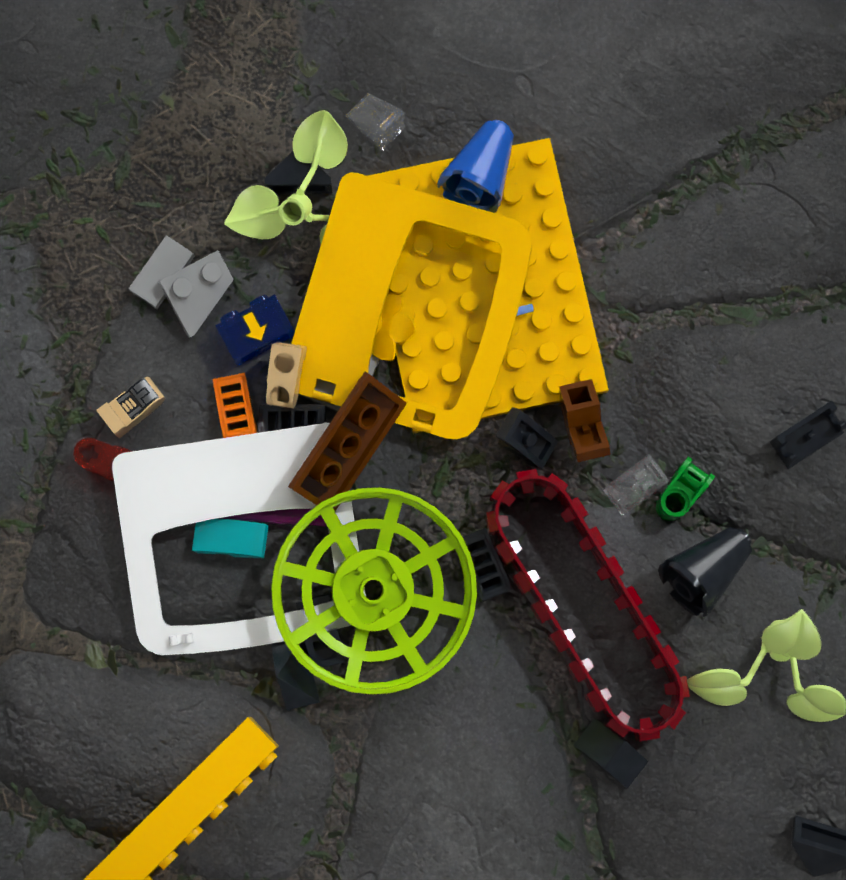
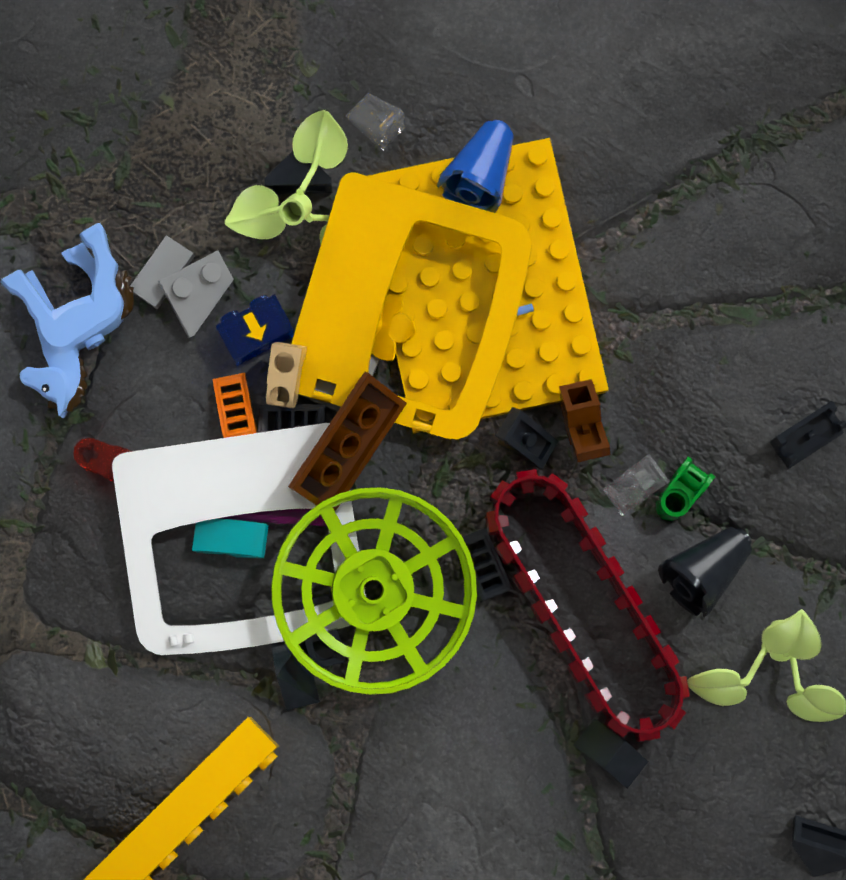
tan leg [96,377,165,439] -> none
none -> light blue animal [0,223,134,418]

